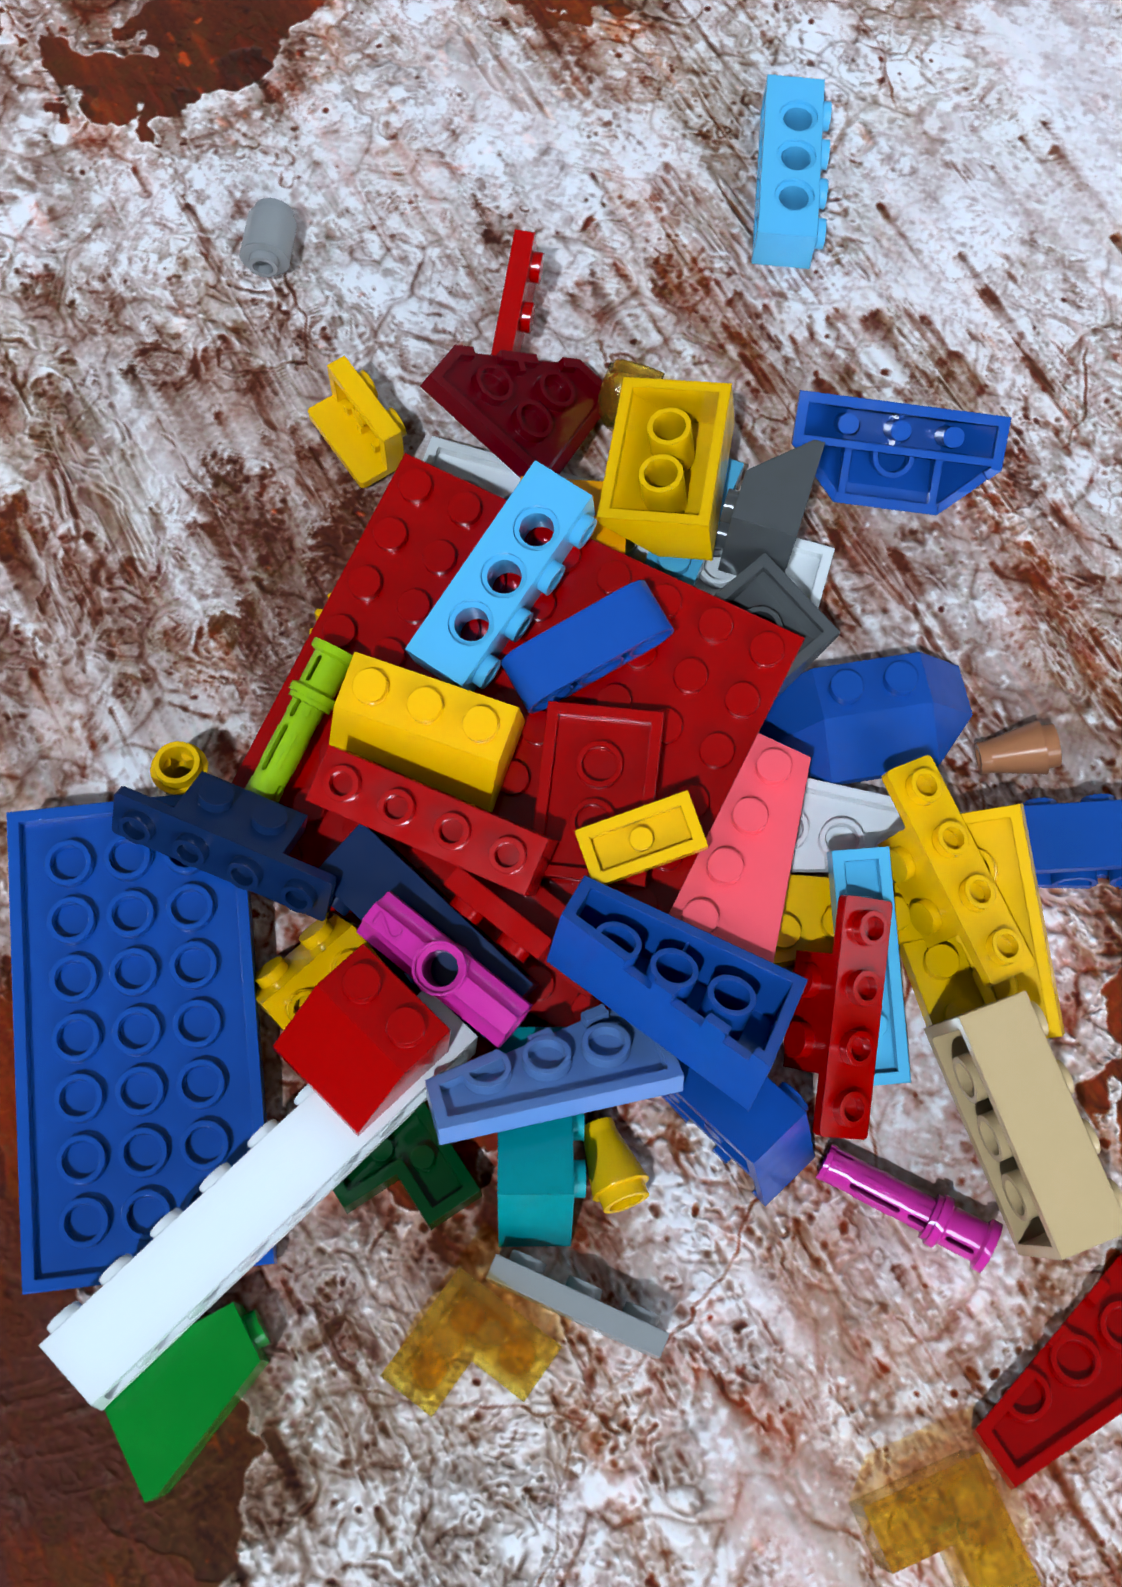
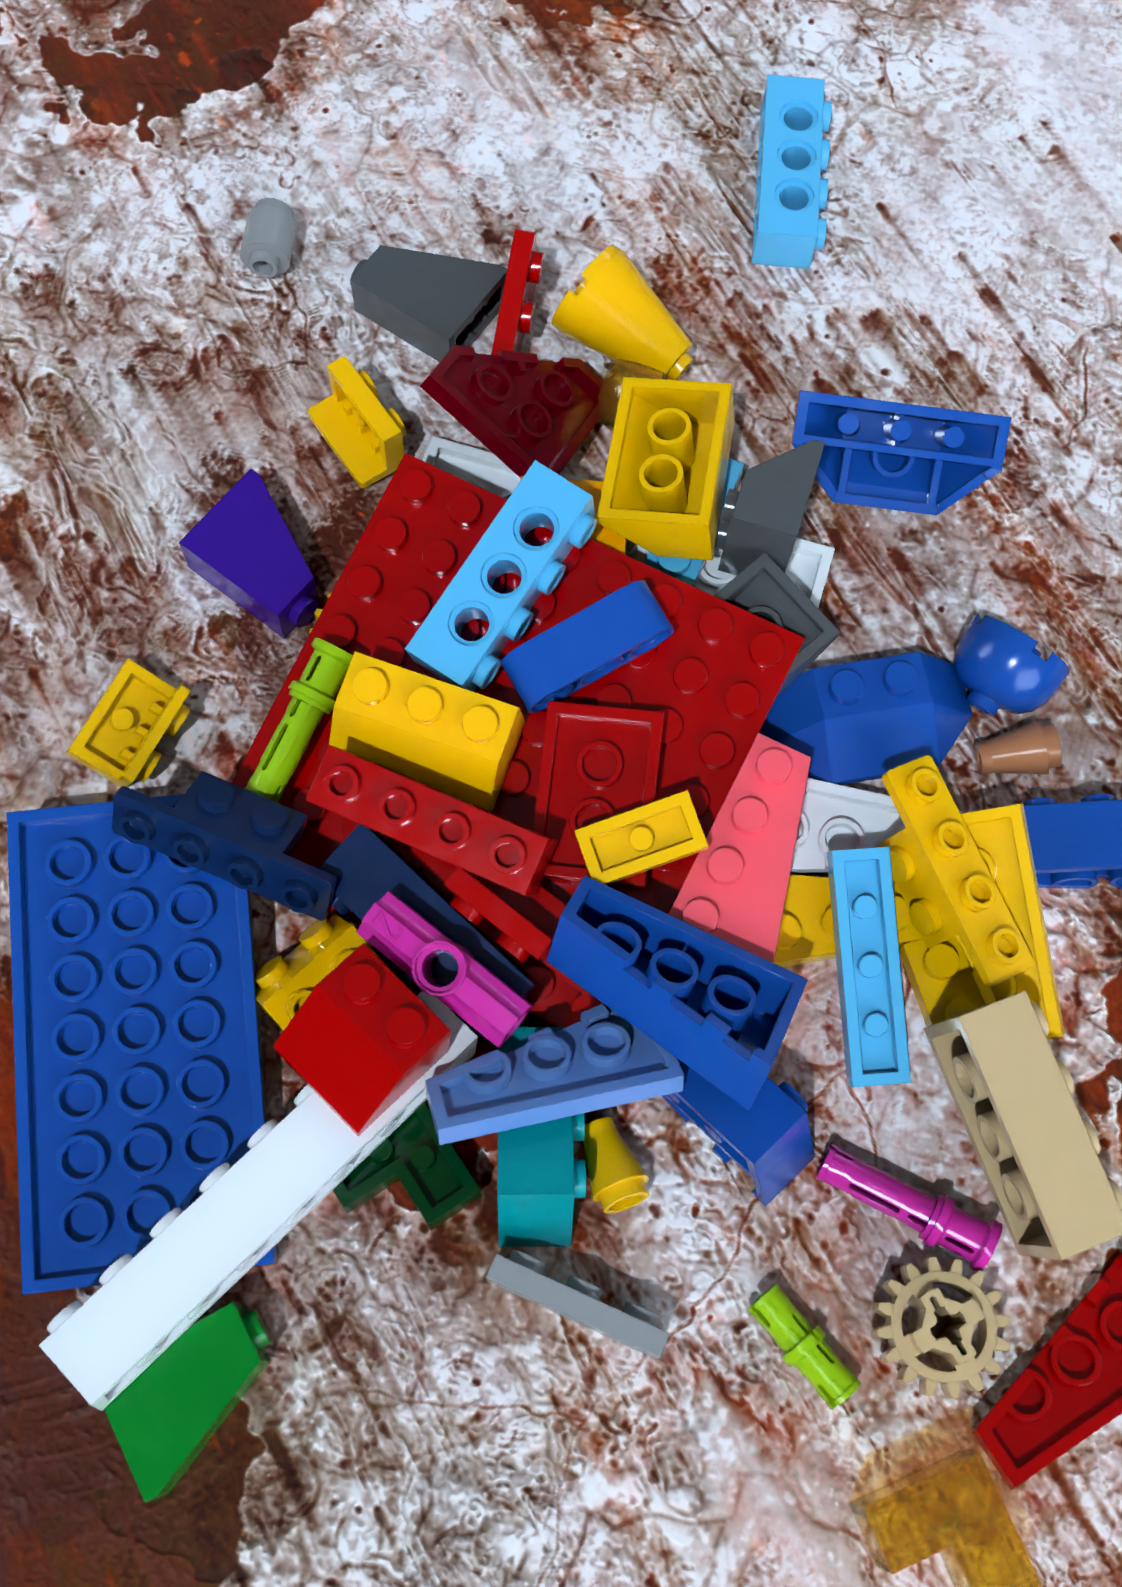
yellow cone [150,741,208,795] -> none
clear yellow brick [380,1267,562,1417] -> none
red bracket [783,895,893,1140] -> none
none -> yellow bracket [65,658,191,787]
none -> dark purple slope [179,469,320,639]
none -> dark grey slope [350,245,507,362]
none -> yellow cone [551,244,694,380]
none -> lime pin [747,1283,861,1410]
none -> tan gear [871,1256,1011,1399]
none -> blue cylinder [954,614,1070,717]

